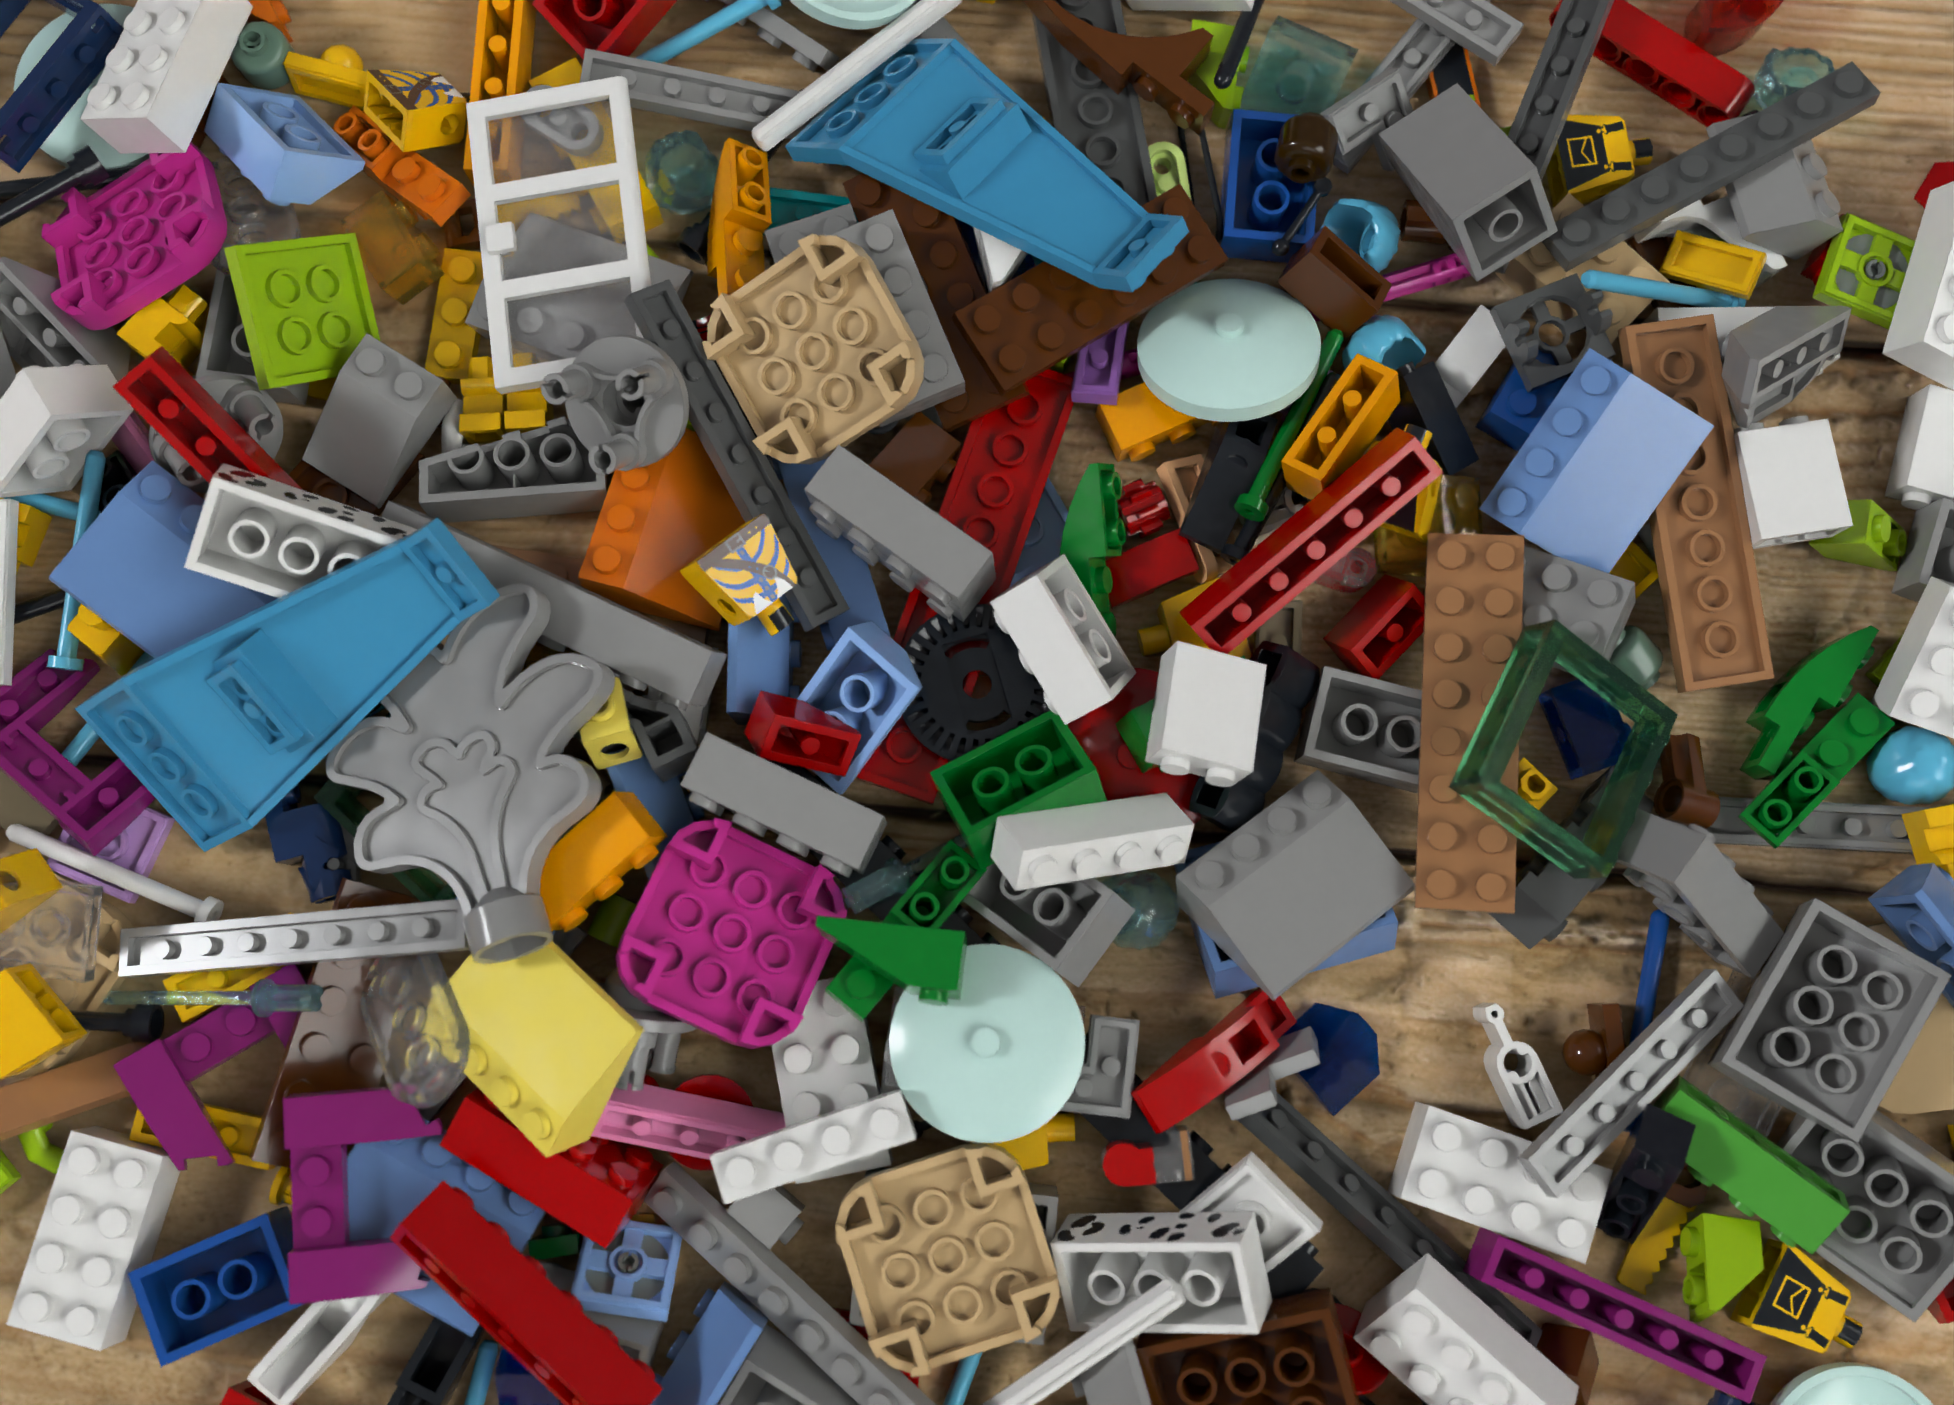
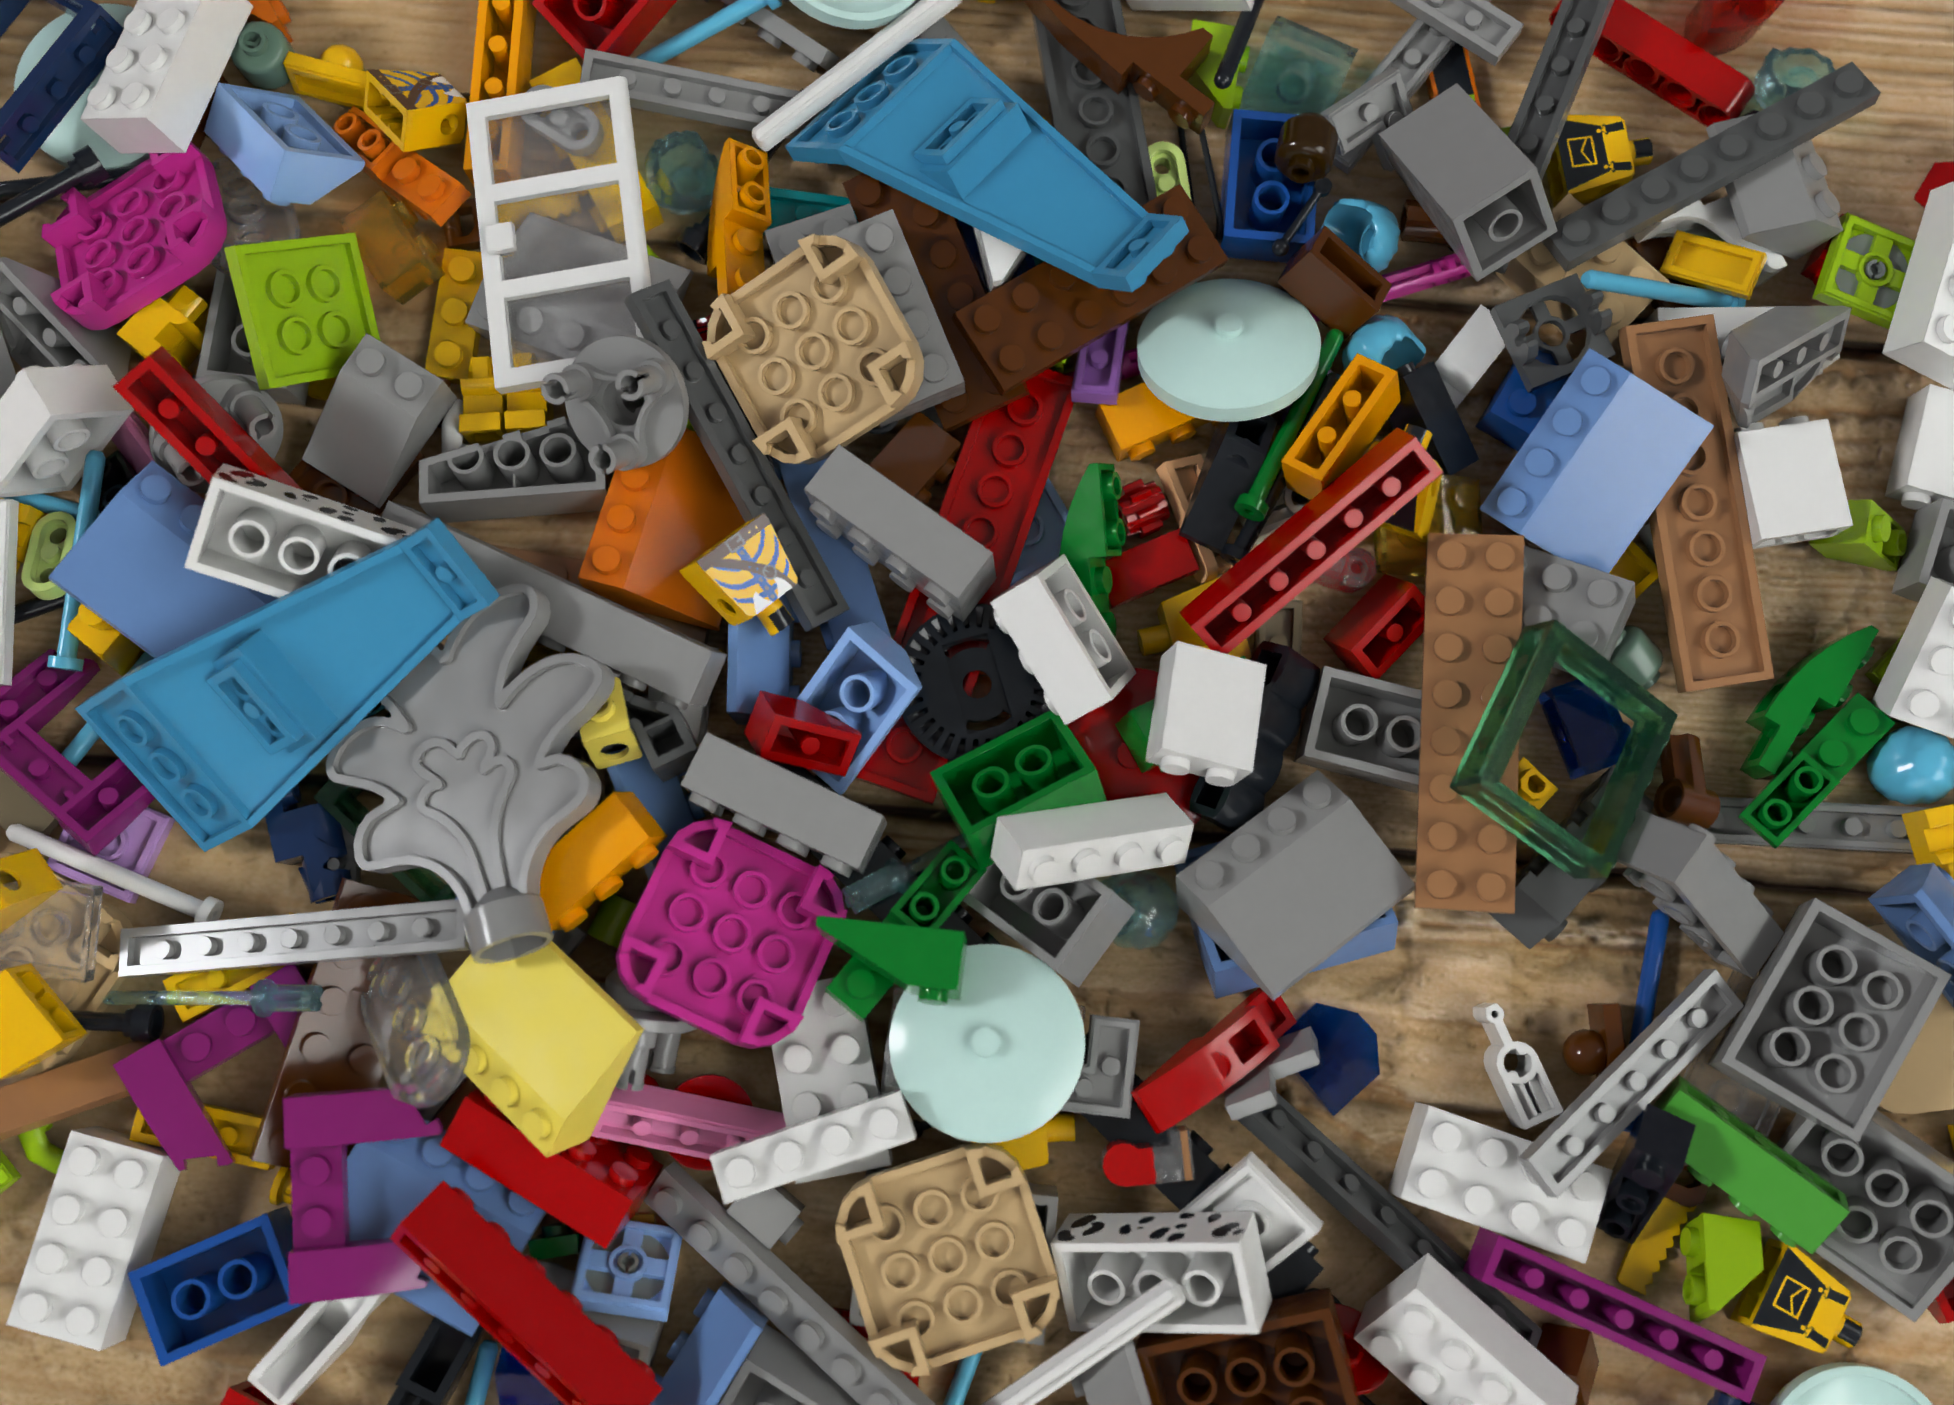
none -> yellowish green plate [21,511,76,600]

